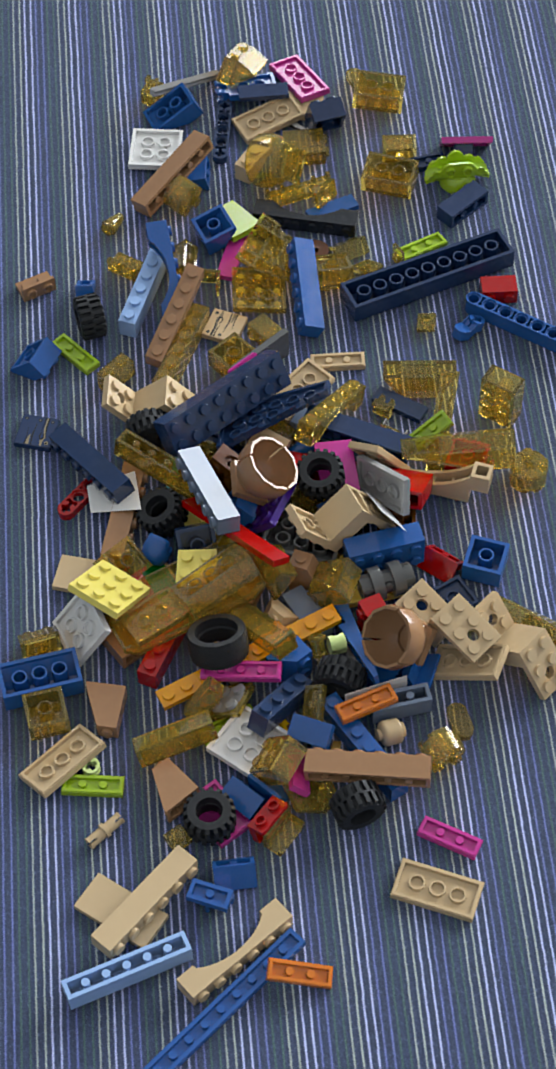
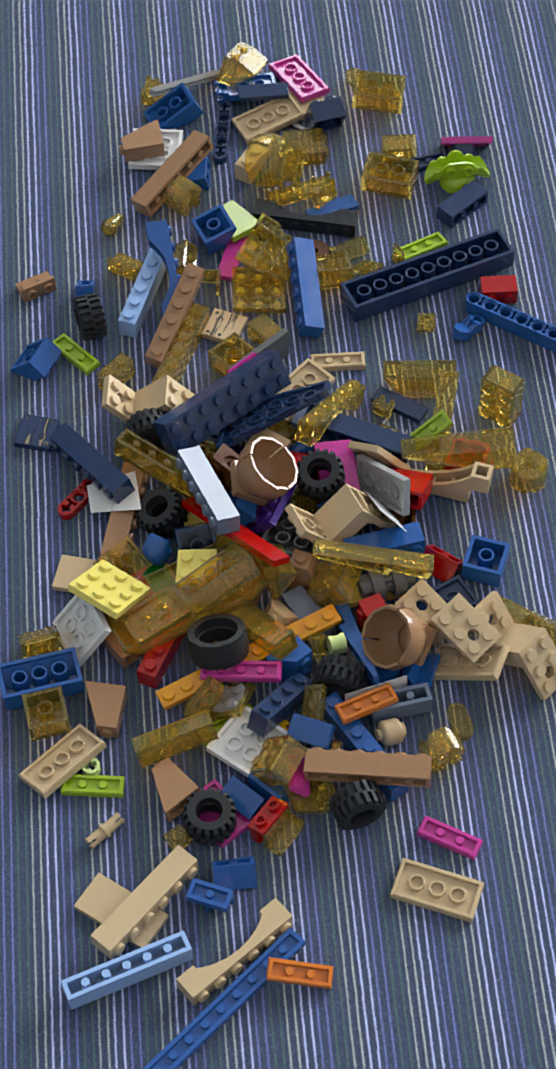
none -> medium nougat slope [119,120,165,162]
none -> clear yellow slope [313,538,434,579]

